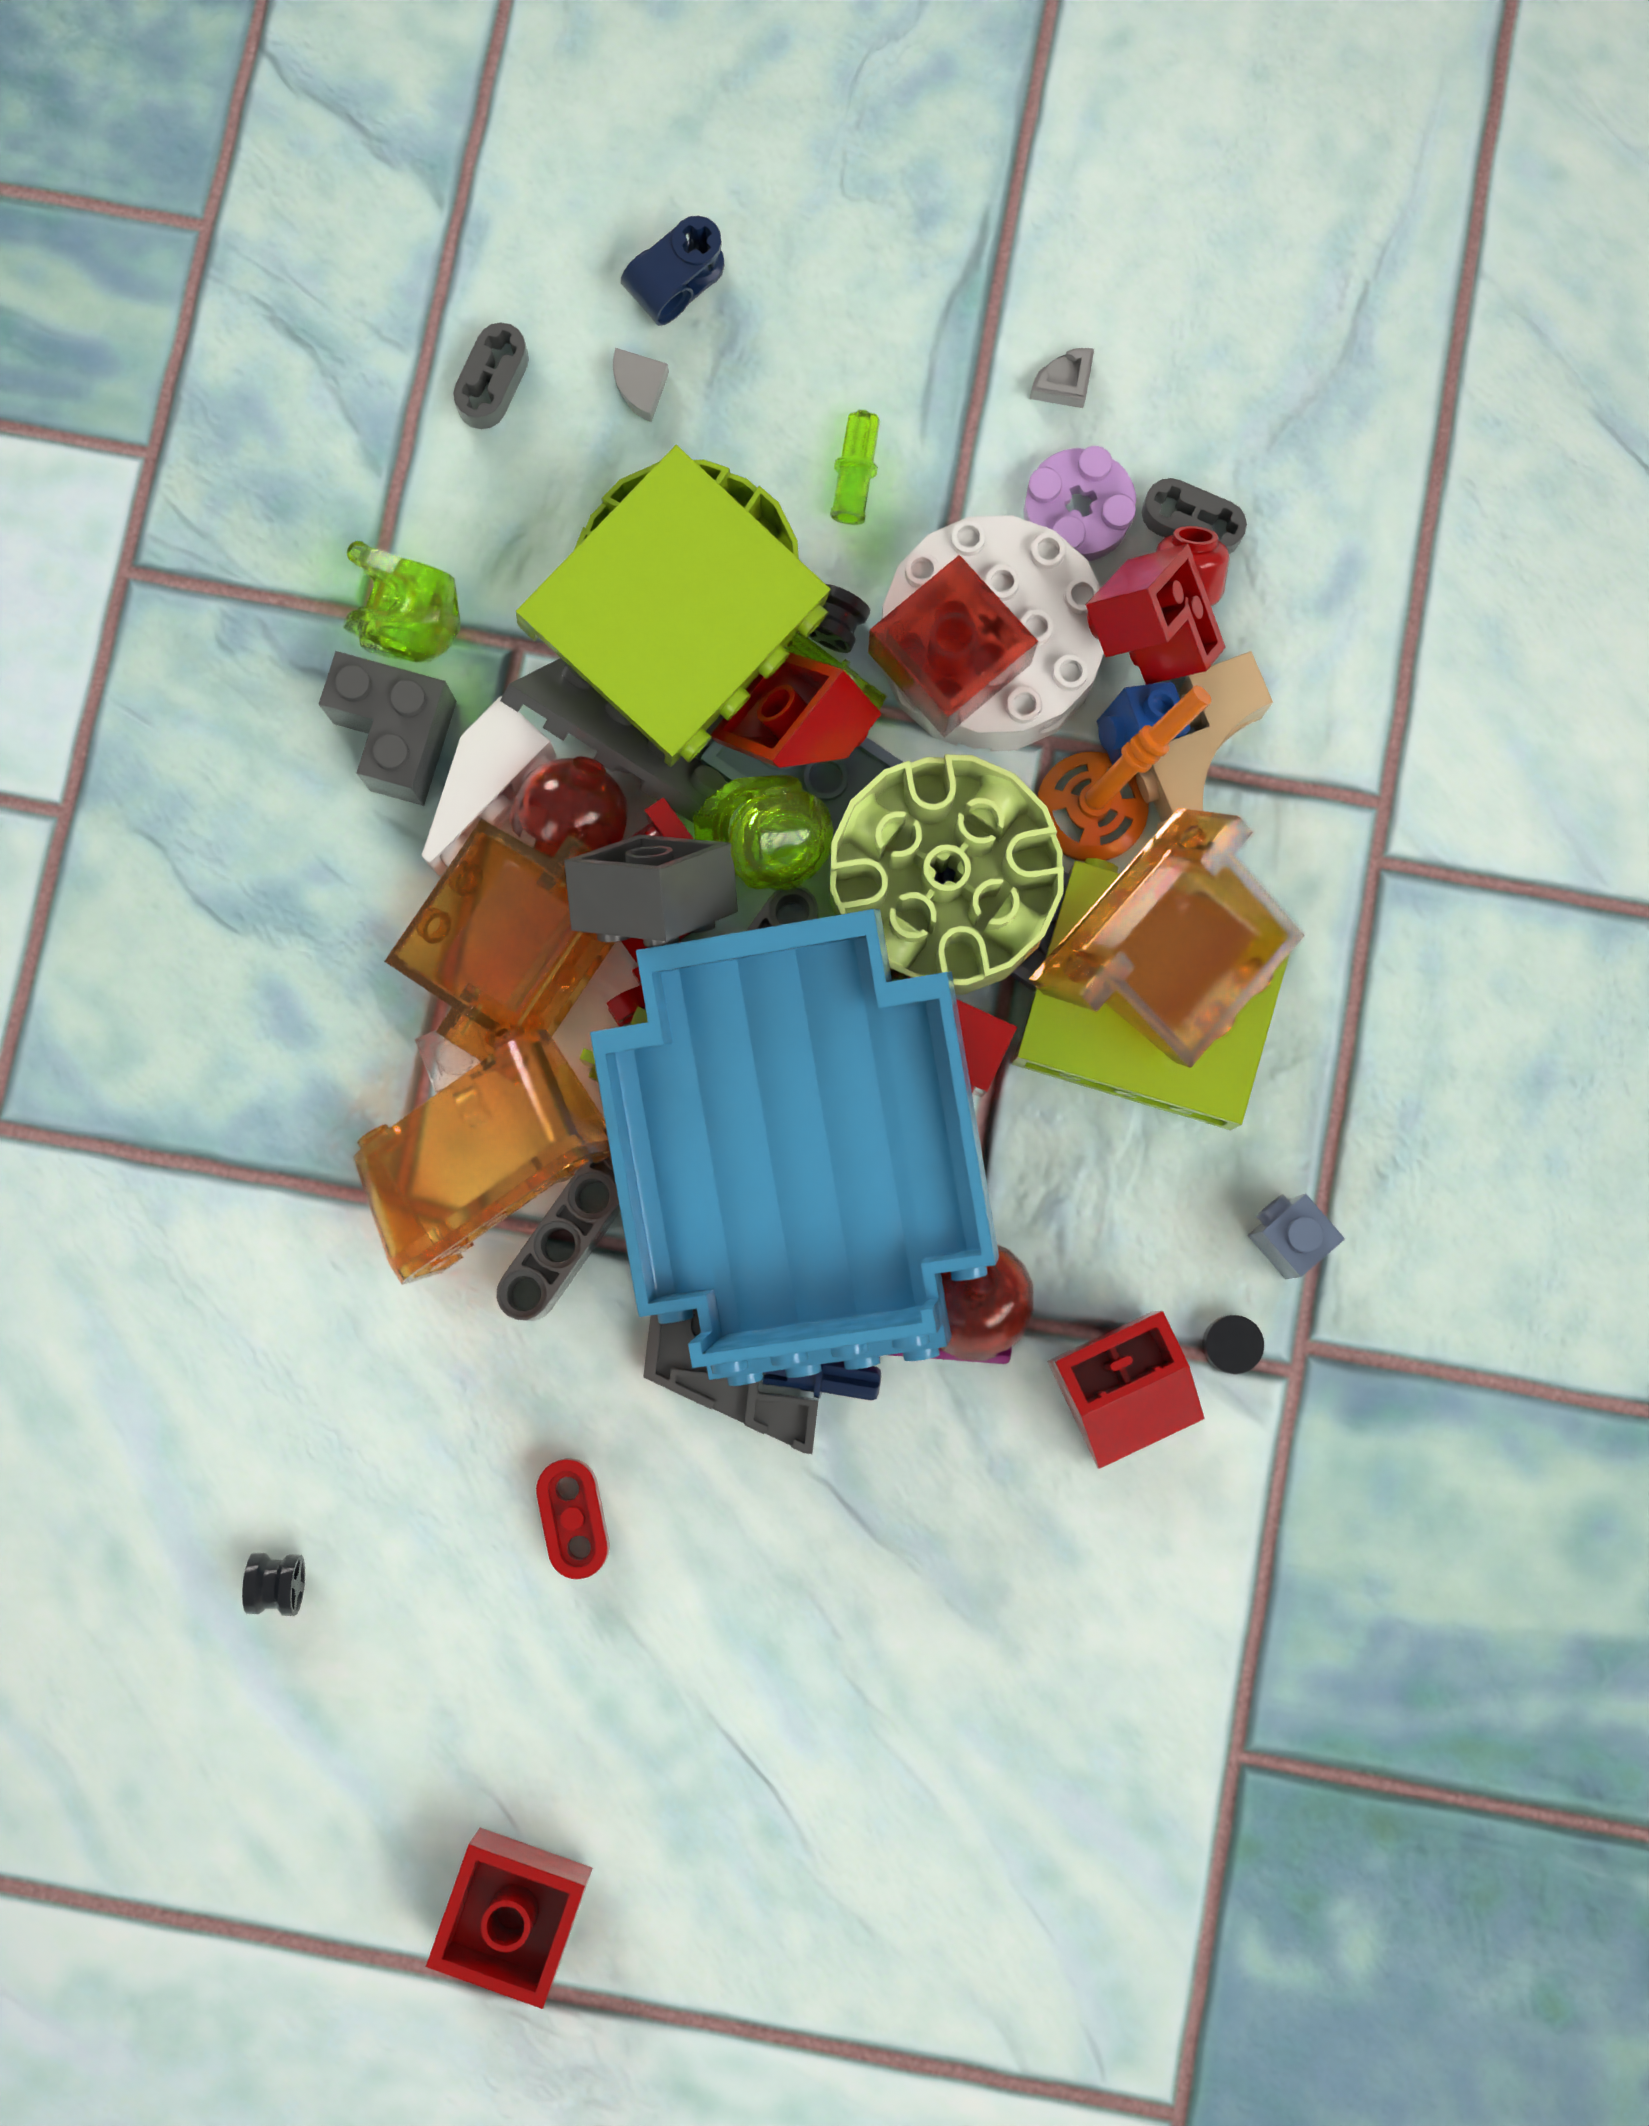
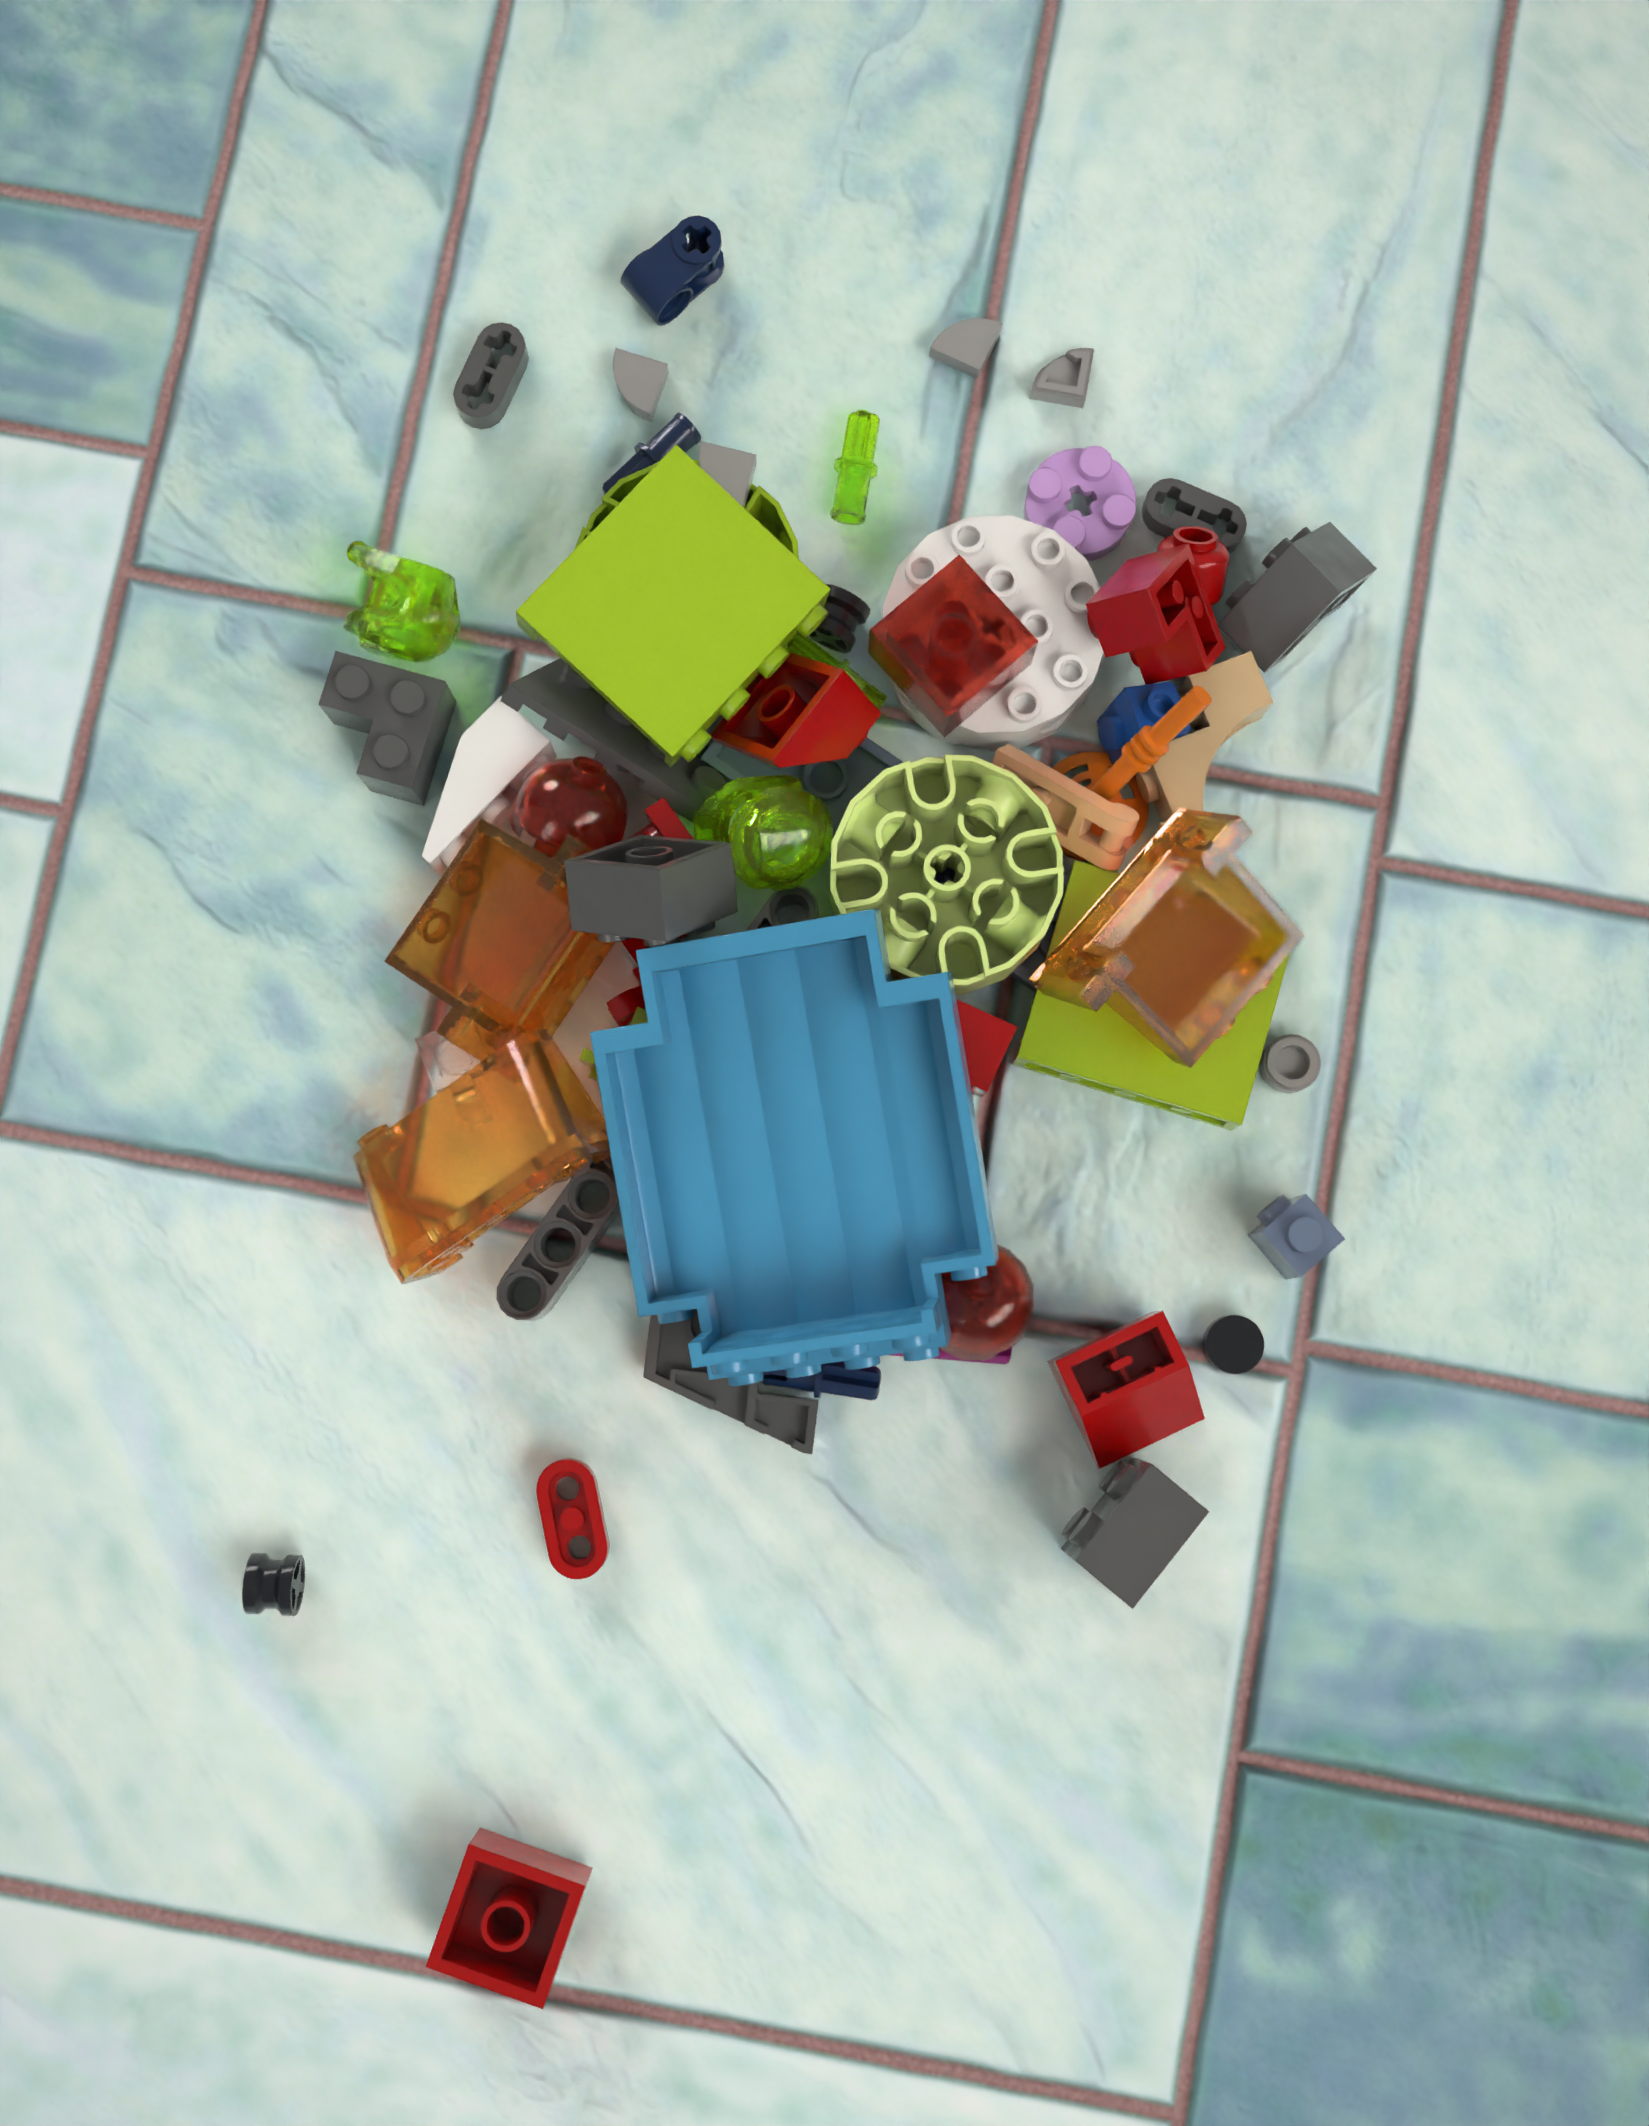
none -> dark blue axle [602,412,701,494]
none -> light grey tile [699,441,757,508]
none -> light grey tile [929,318,1003,378]
none -> light nougat plate [992,744,1139,870]
none -> dark grey brick [1061,1457,1209,1609]
none -> dark grey brick [1217,522,1377,673]
none -> light grey tile [1259,1034,1321,1093]

